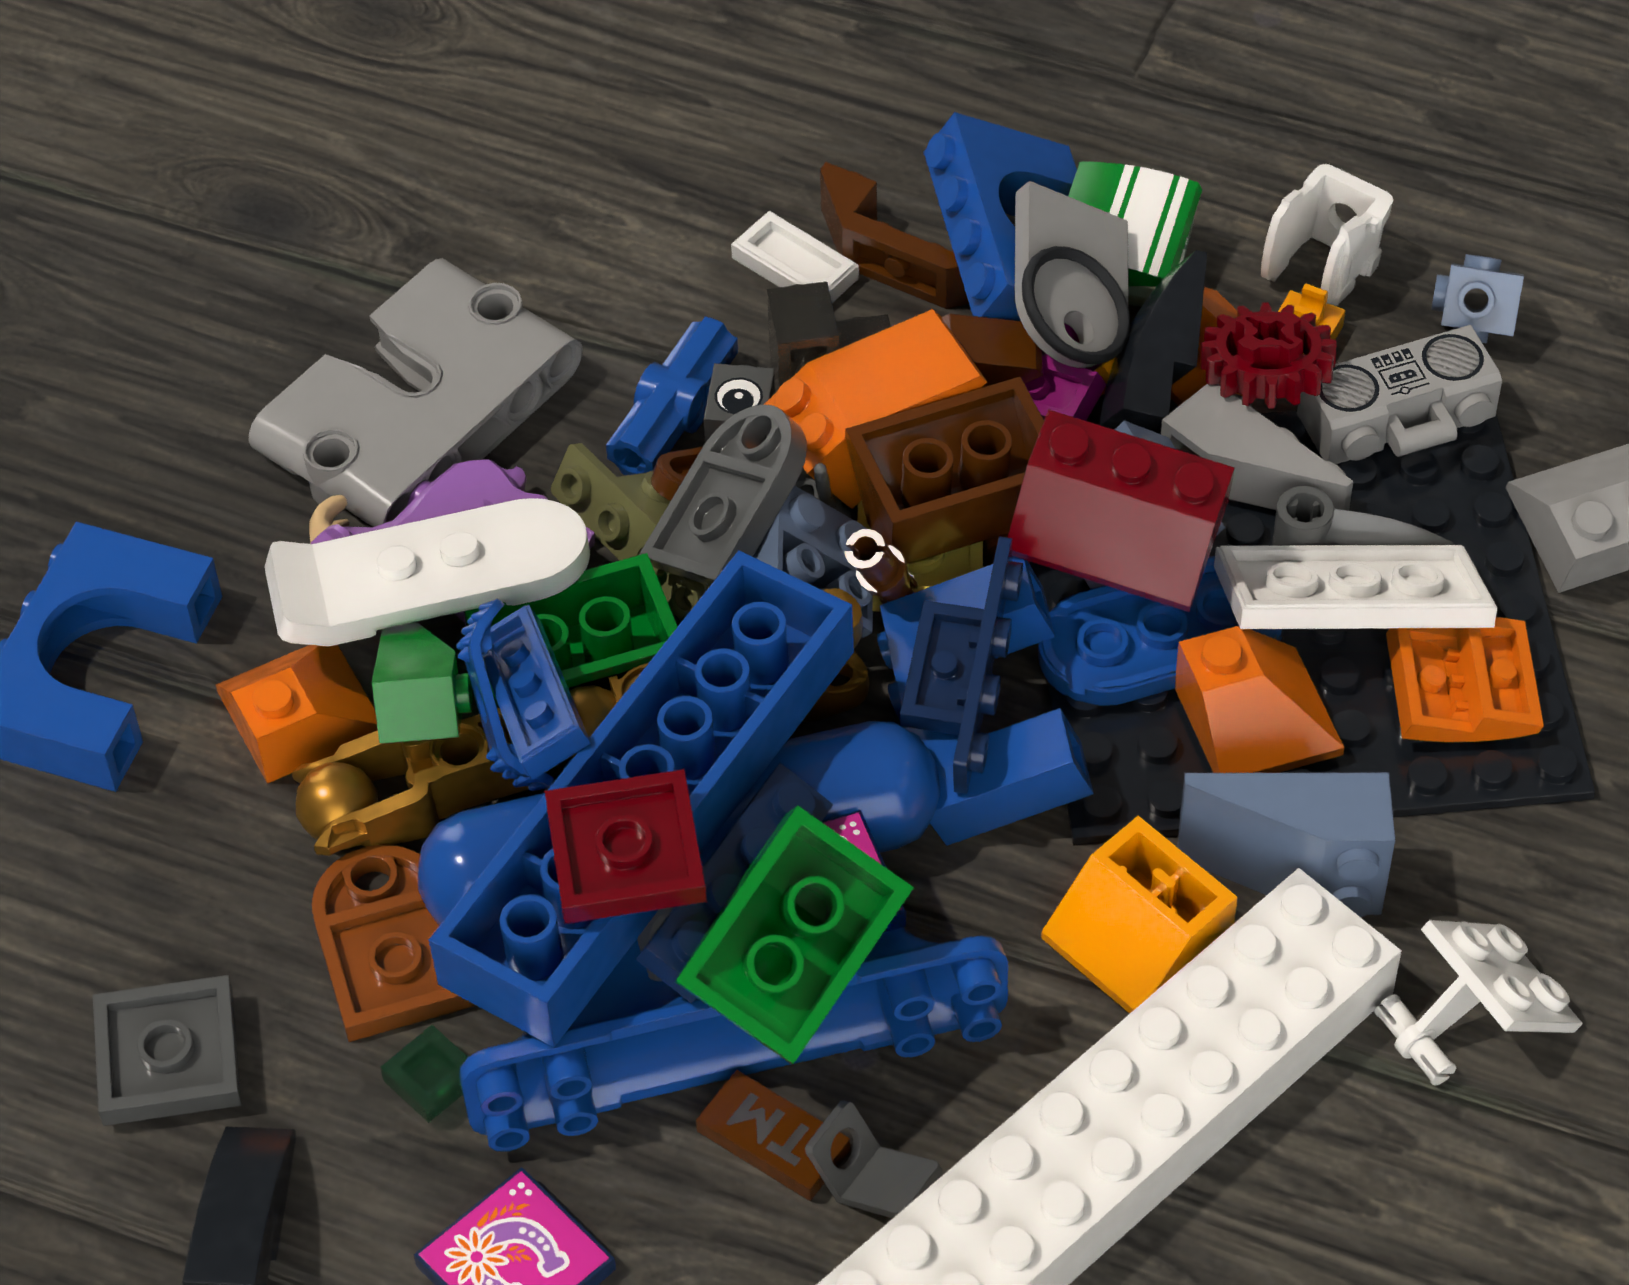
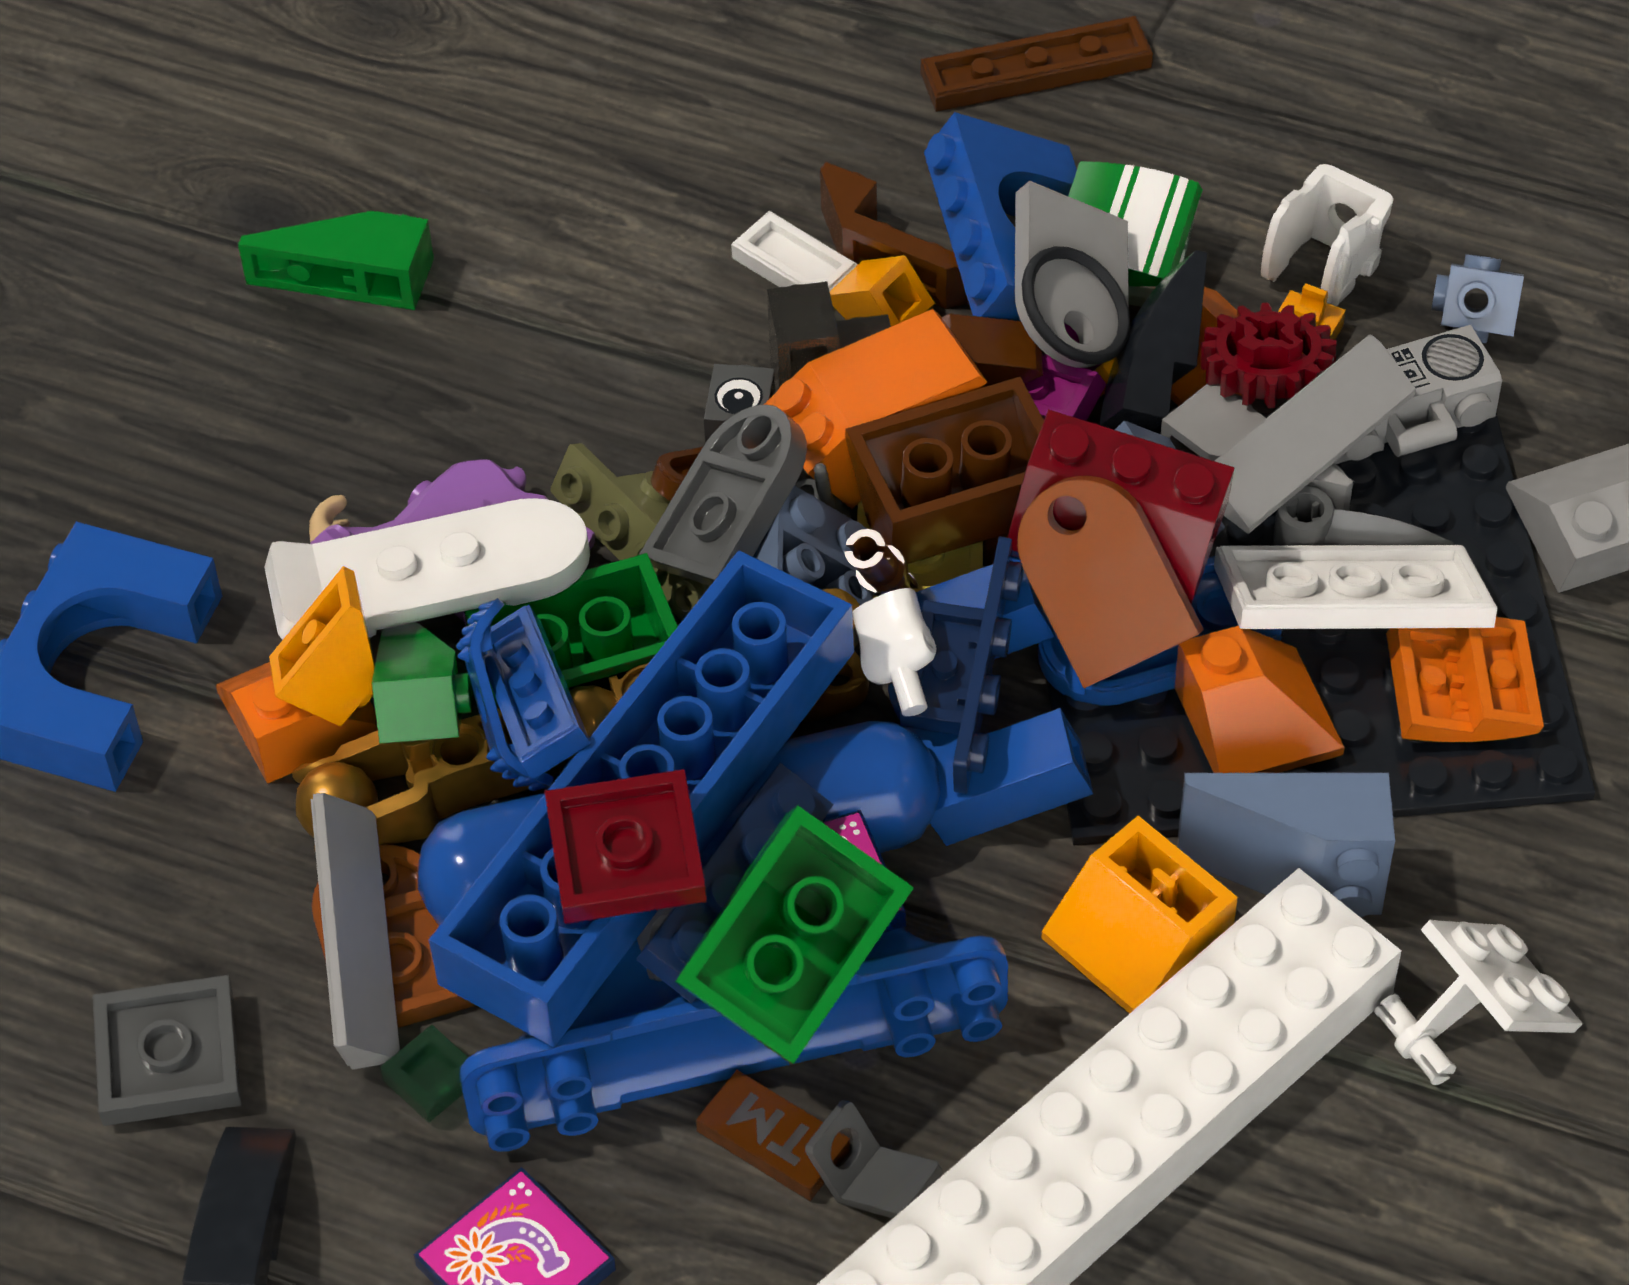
light grey connector [249,258,583,527] -> none
blue piece [606,316,738,476] -> none
none -> green slope [238,211,434,310]
none -> light orange slope [269,566,375,727]
none -> light grey slope [310,792,401,1070]
none -> light orange brick [825,255,935,336]
none -> white piece [852,588,936,716]
none -> reddish brown tile [921,15,1153,112]
none -> dark orange tile [1018,476,1203,688]
none -> light grey slope [1215,334,1416,534]

